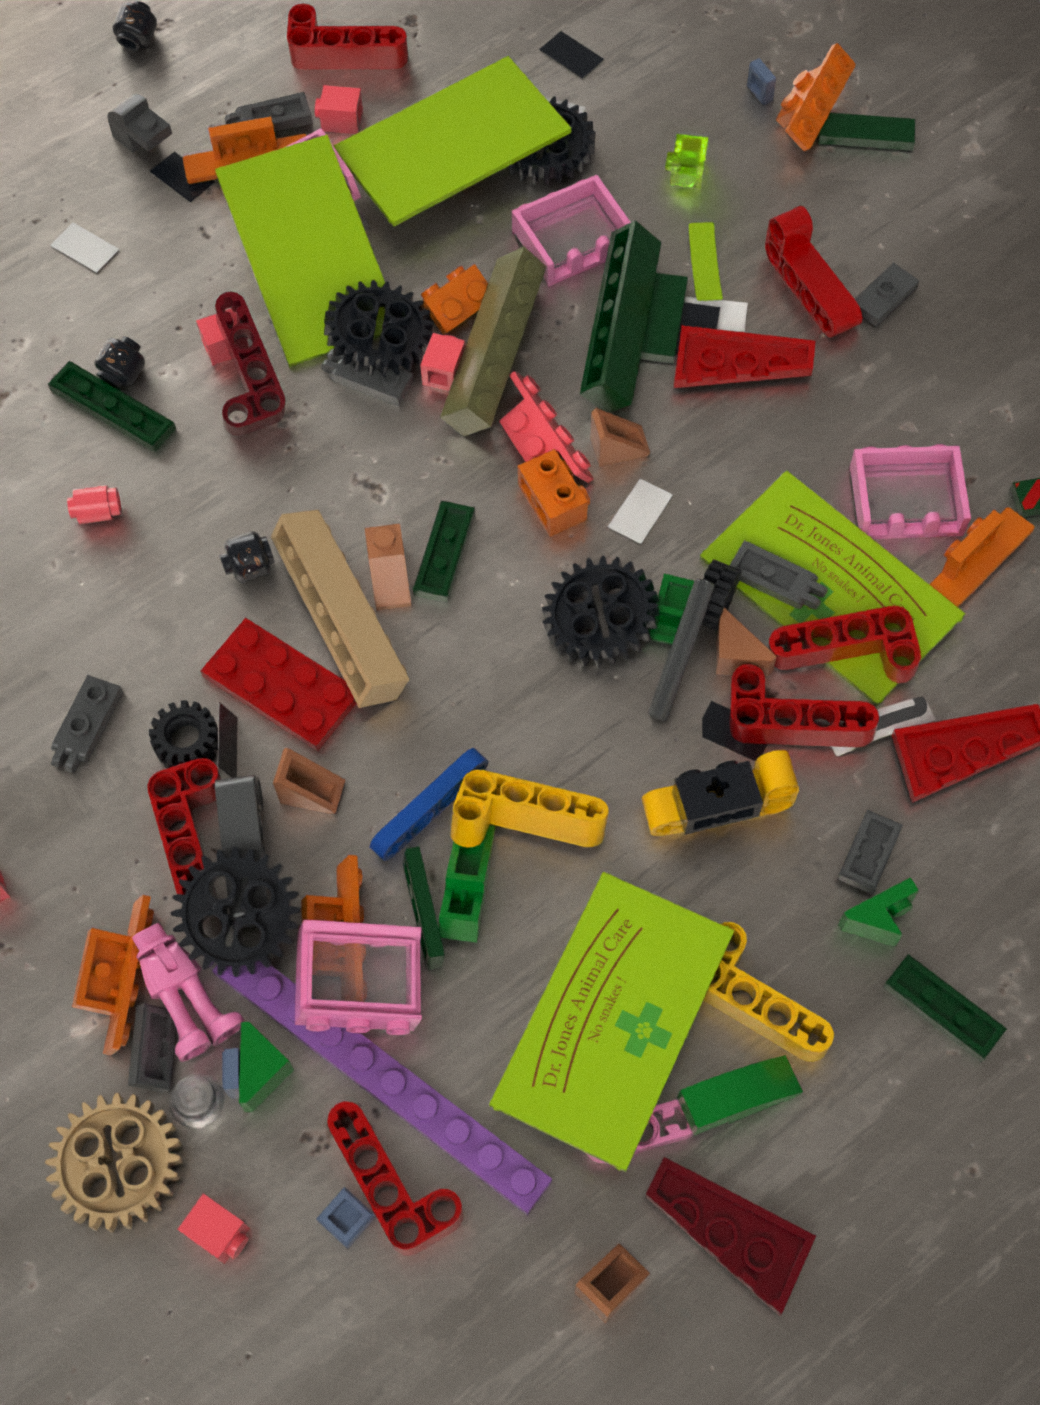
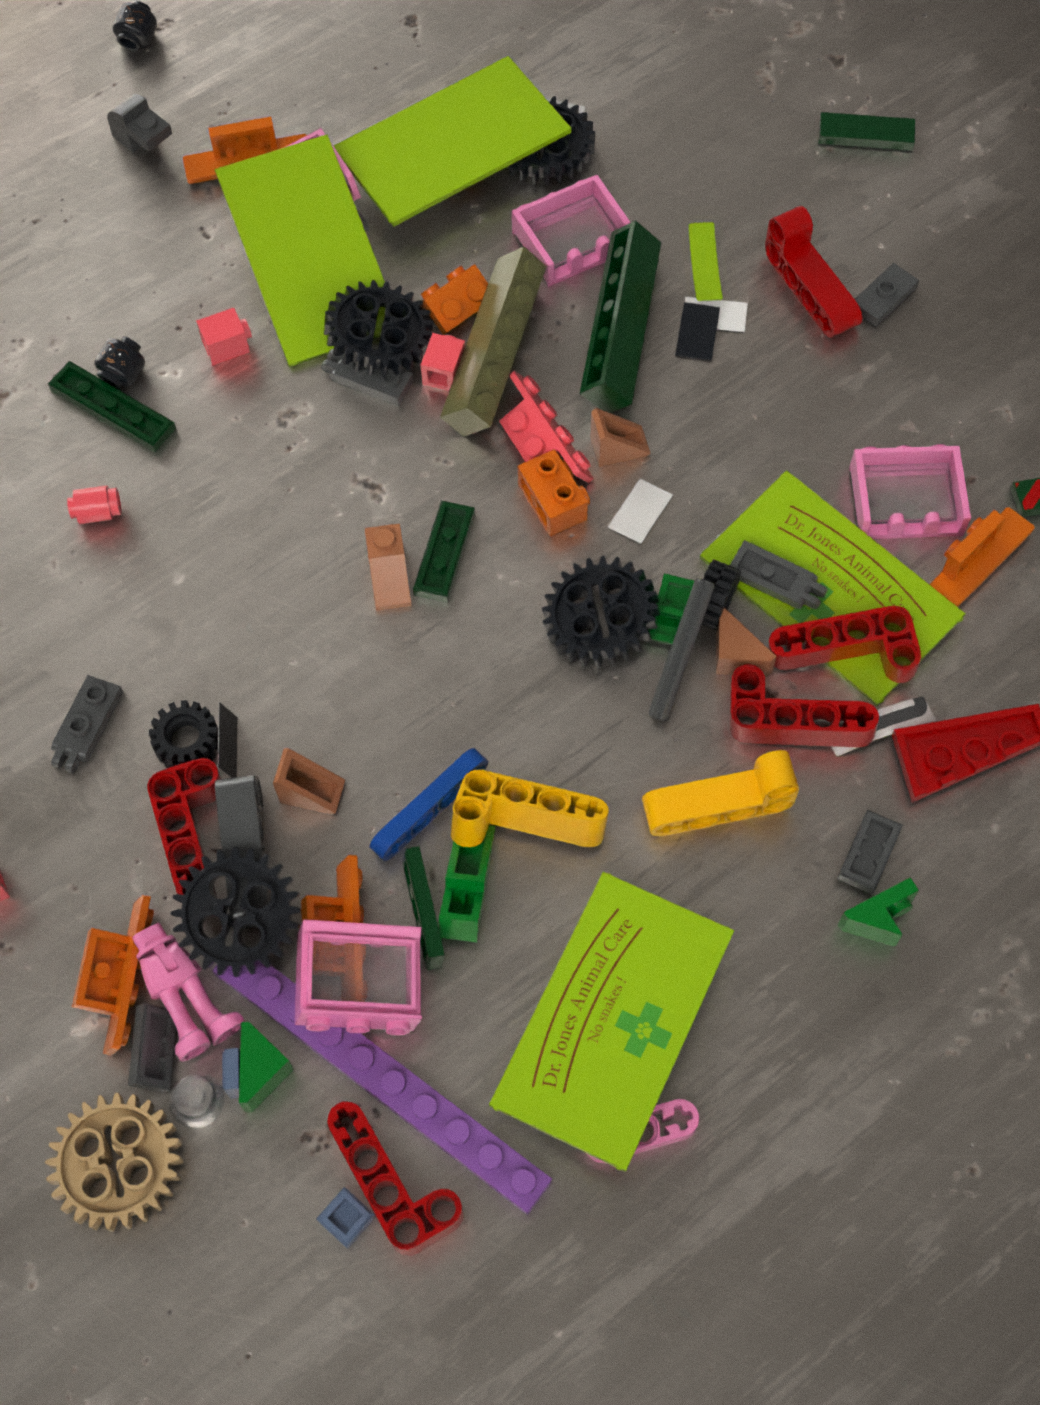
white sticker [50,222,119,273] -> none
black sticker [149,151,216,203] -> none
coral brick [177,1193,250,1264] -> none
red plate [200,617,357,752] -> none
dark red beam [215,291,286,436] -> none
black head [219,531,275,583] -> none
dark grey hinge [224,92,313,132] -> none
tan brick [271,510,409,708] -> none
red beam [287,3,409,70] -> none
coral brick [315,85,363,134] -> none
black sticker [539,31,604,78] -> none
nougat slope [575,1243,650,1324] -> none
dark green tile [641,273,688,364] -> none
dark red wing [645,1157,816,1316] -> none
clear neon green brick [665,134,708,189] -> none
black brick [672,760,763,835] -> none
red wing [674,325,816,388] -> none
green slope [677,1055,803,1136] -> none
black sticker [702,701,768,761] -> none
yellow beam [703,922,834,1062] -> none
sand blue tile [747,58,777,105] -> none
orange bracket [776,43,856,151] -> none
dark green tile [883,954,1007,1062] -> none

